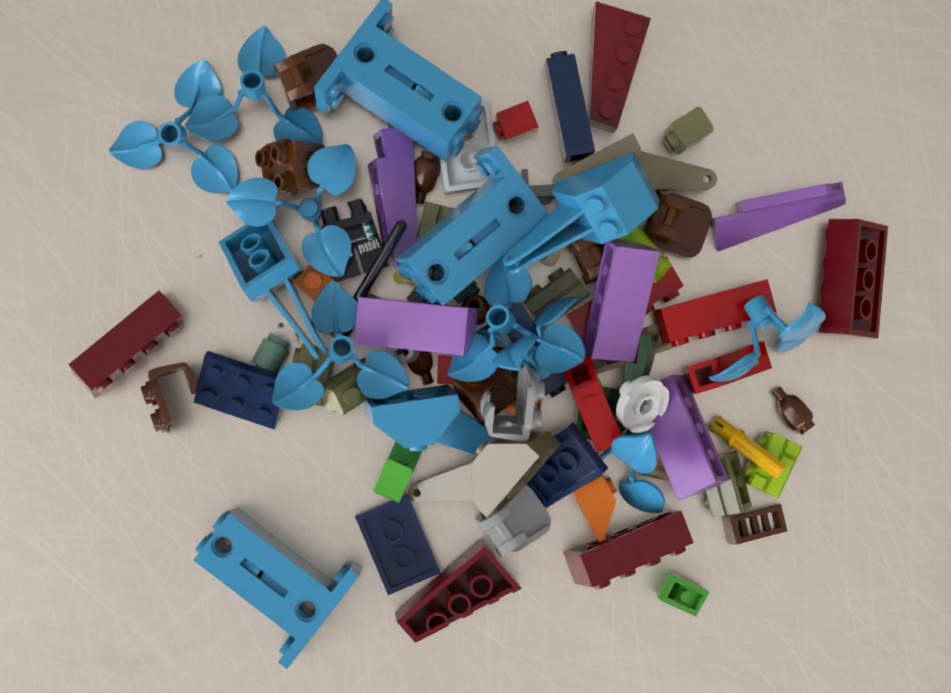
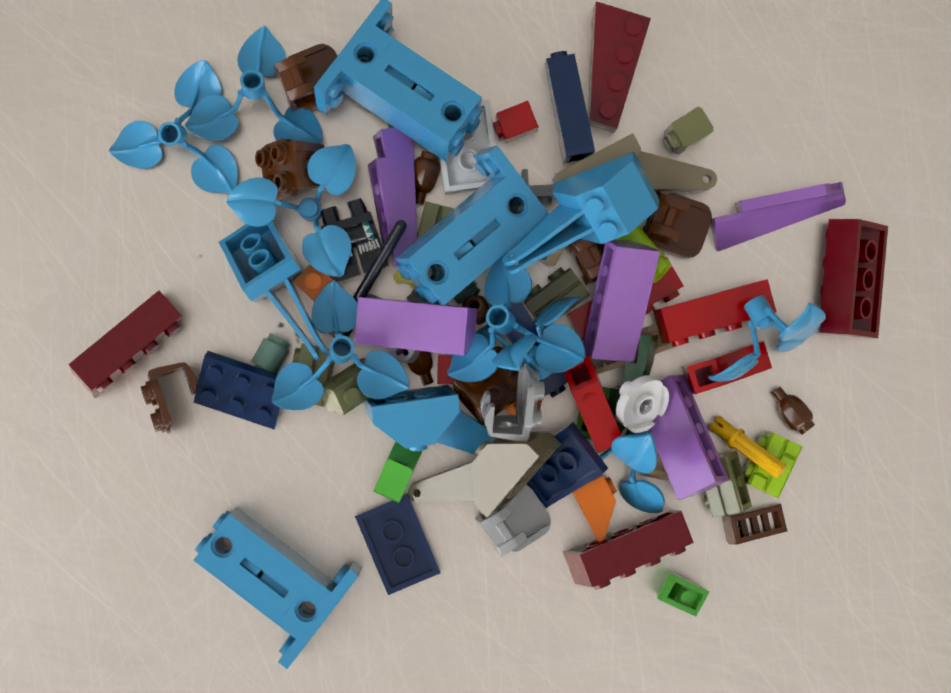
dark red wedge [395,539,522,643] -> none

